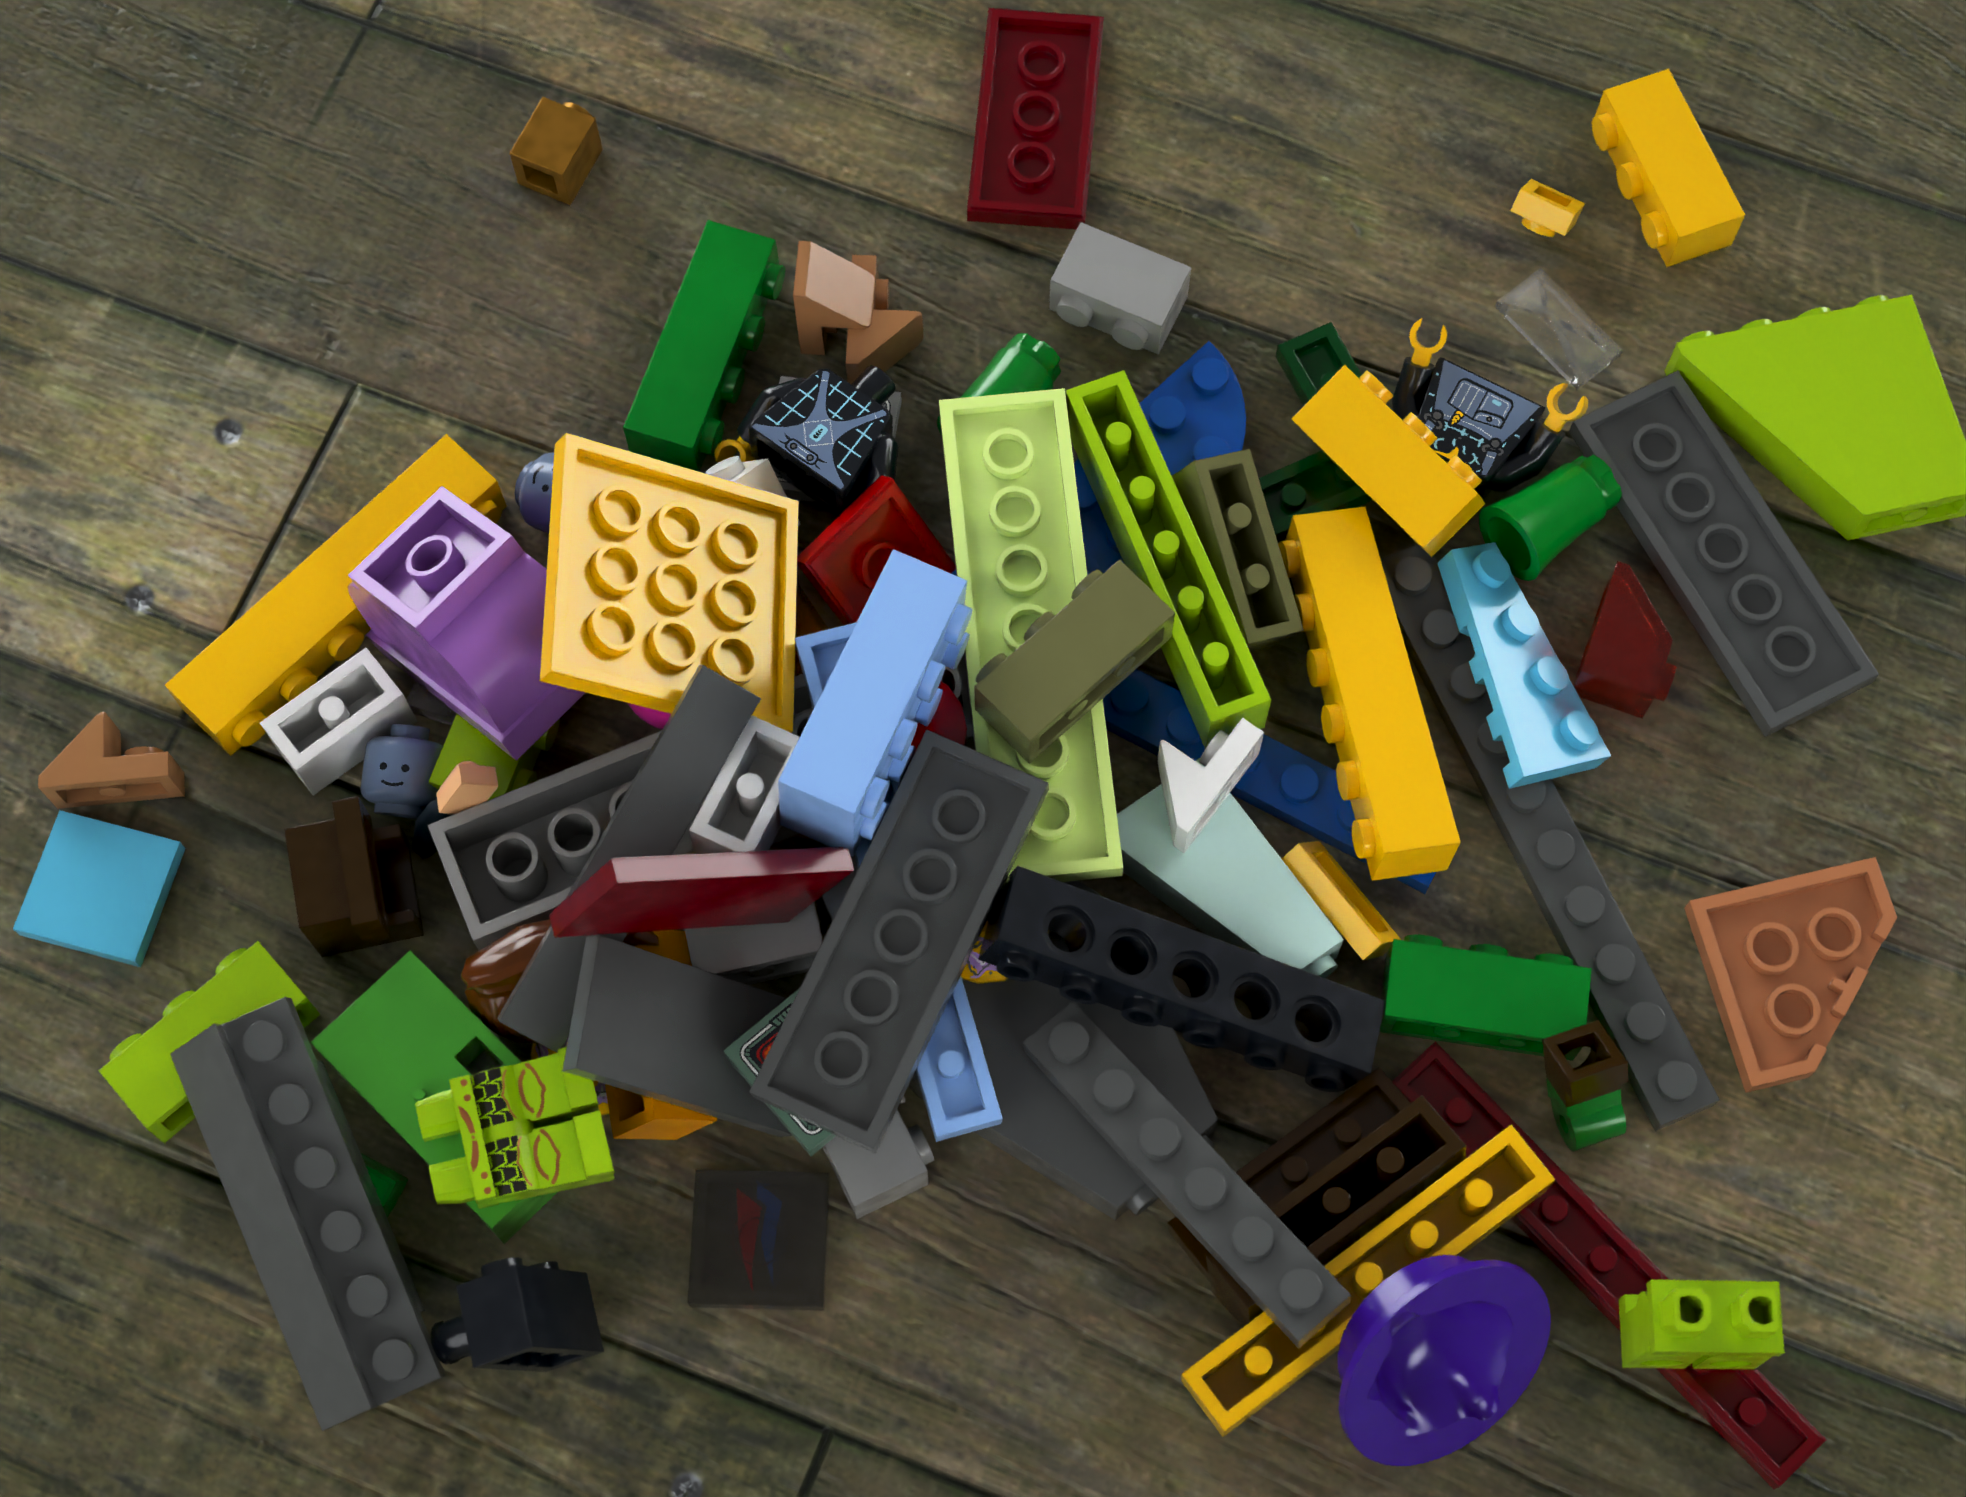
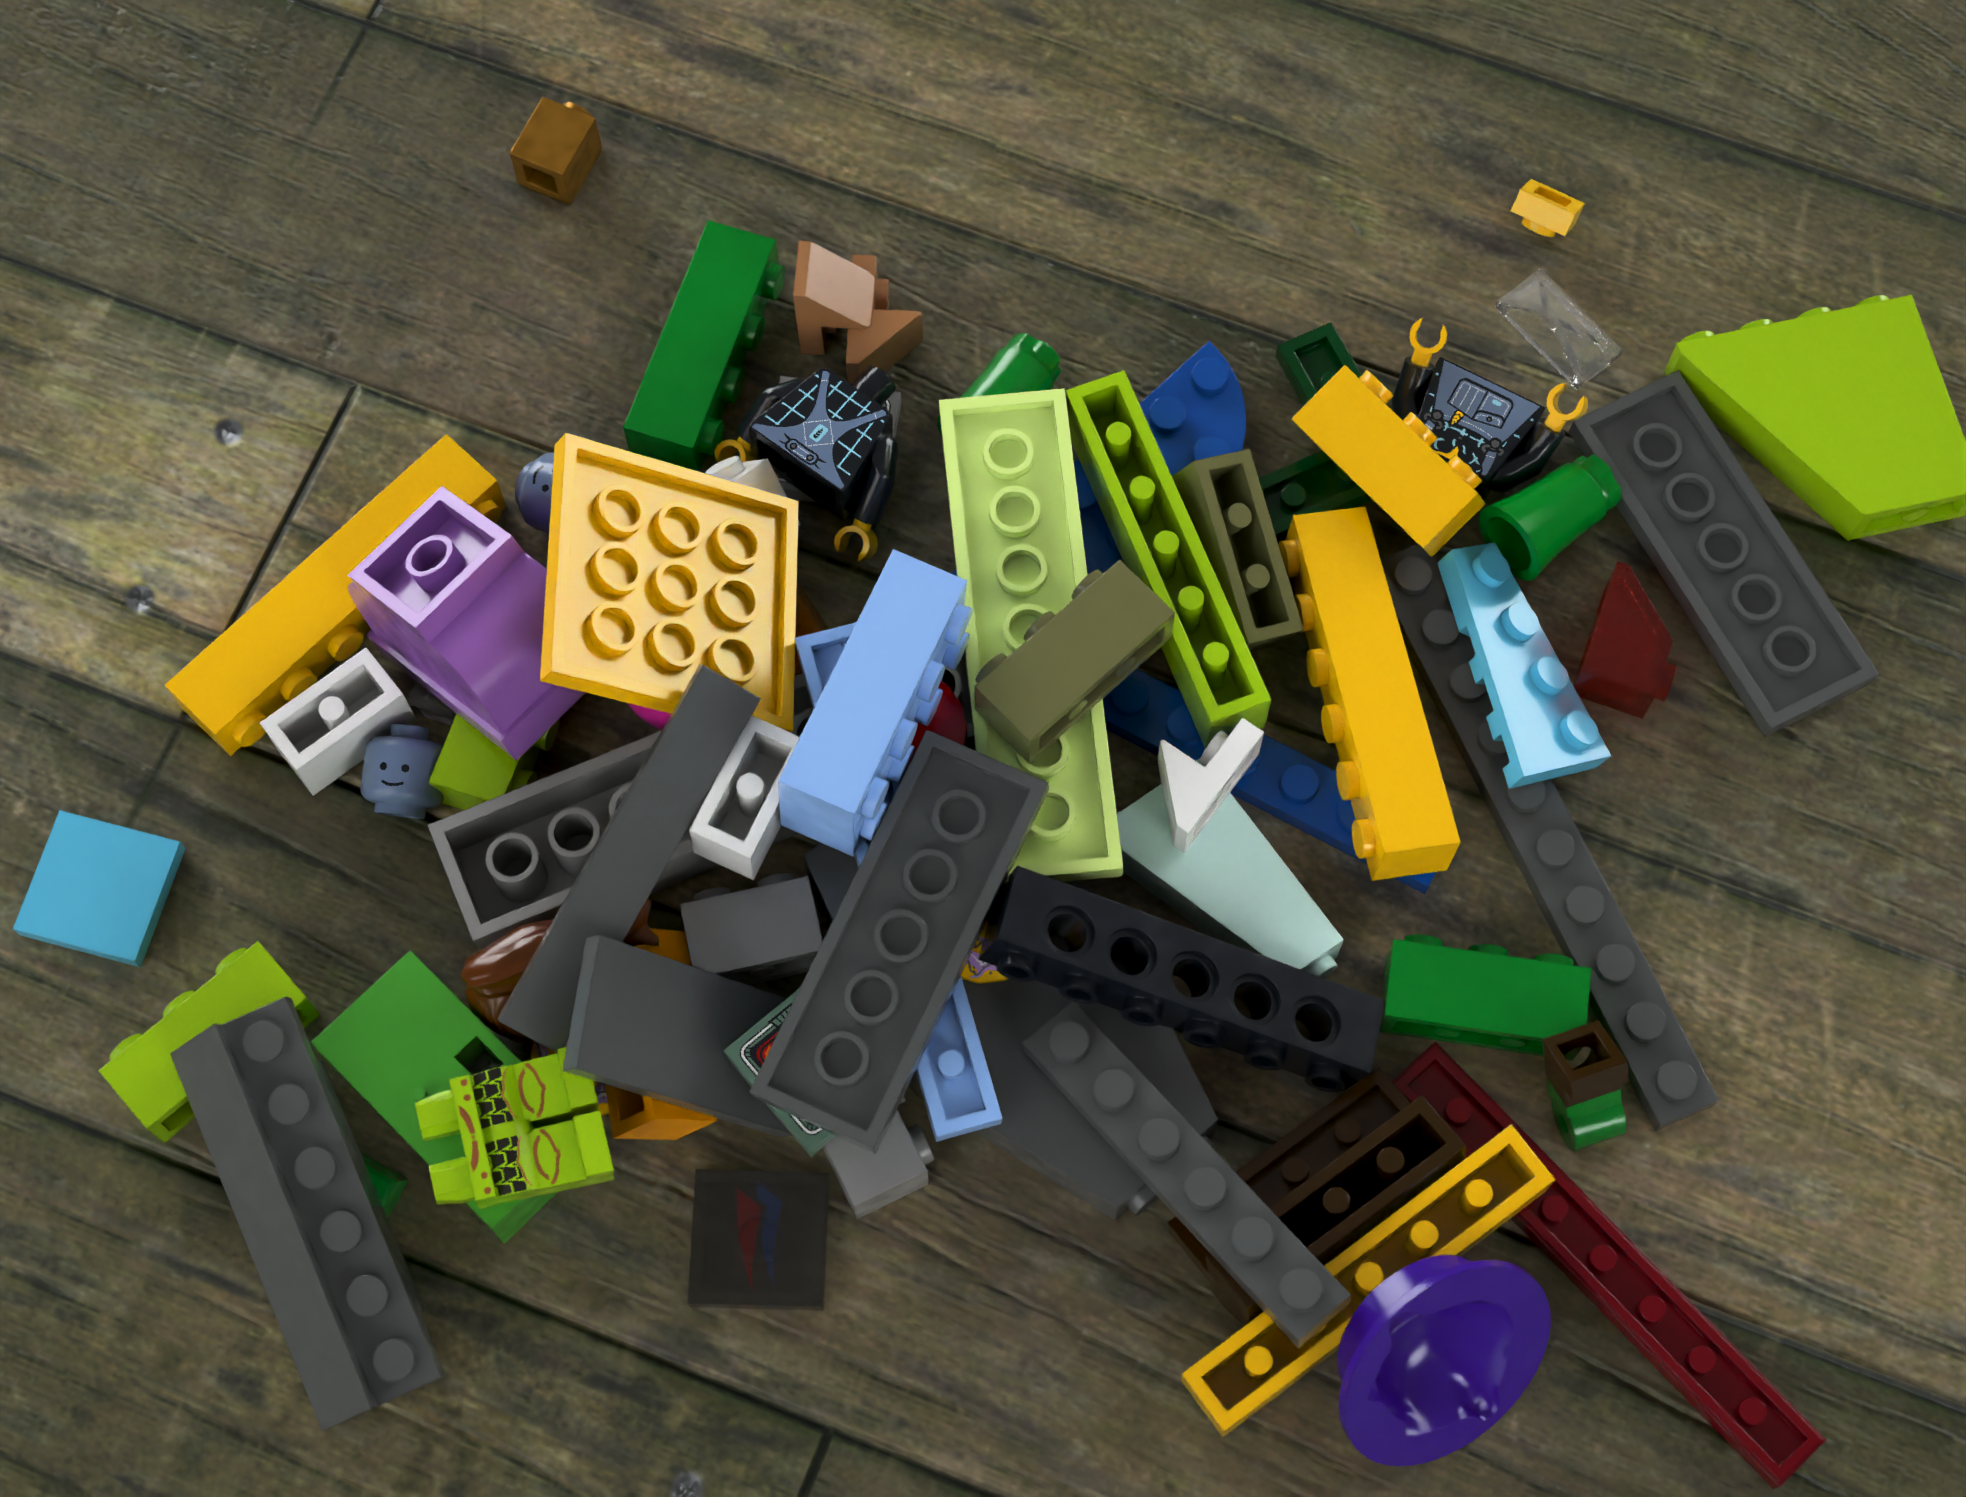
medium nougat slope [38,712,185,809] -> none
dark brown plate [284,796,424,957] -> none
light nougat piece [412,761,498,857] -> none
black brick [431,1257,604,1372] -> none
dark red tile [549,847,854,938] -> none
red tile [797,475,956,625] -> none
dark red tile [967,8,1104,230] -> none
light grey brick [1049,222,1191,355] -> none
yellow tile [1281,841,1401,960] -> none
yellow brick [1592,69,1745,267] -> none
lime hips [1619,1280,1784,1370] -> none
nougat plate [1684,857,1897,1093] -> none

